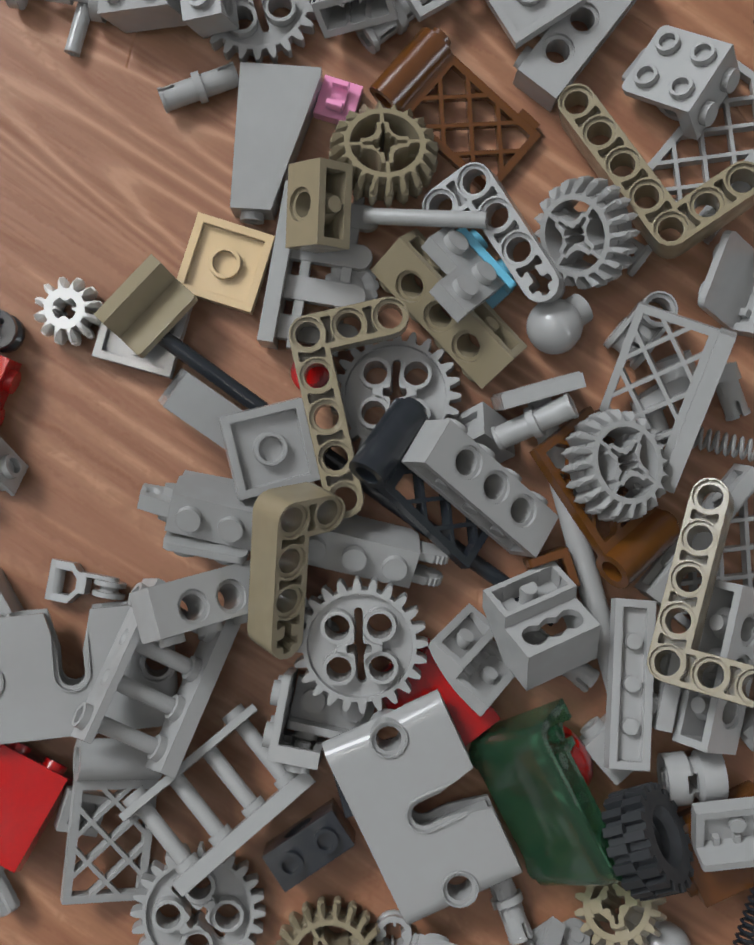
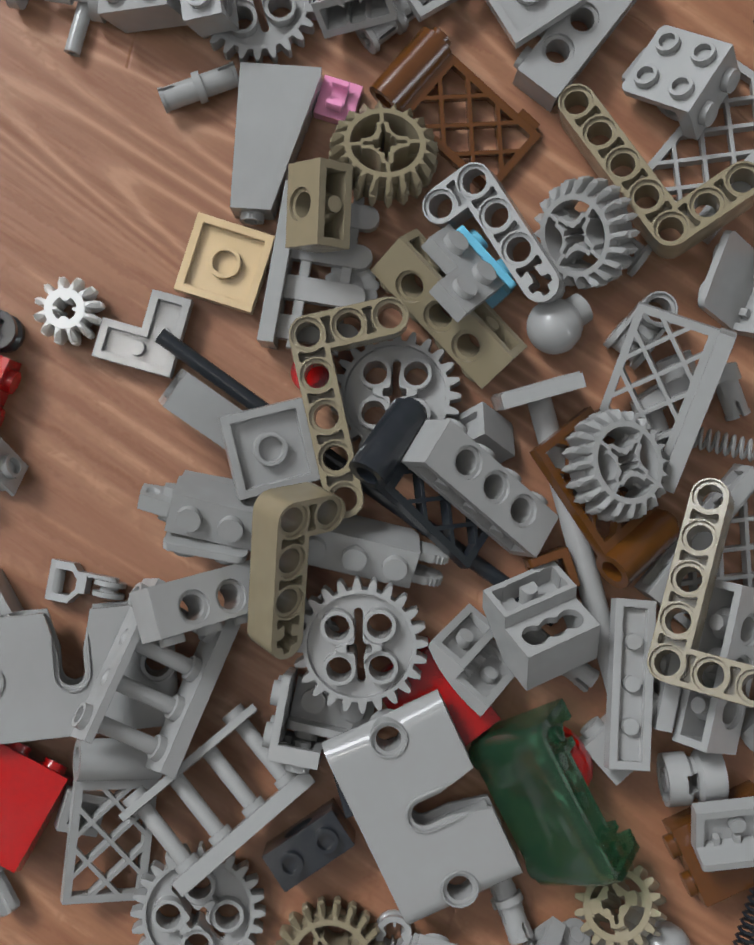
dark tan panel [94,254,198,358] -> none
light grey piece [363,207,488,229] -> none
light grey pin [491,393,579,451] -> none
black tyre [601,782,694,901] -> none

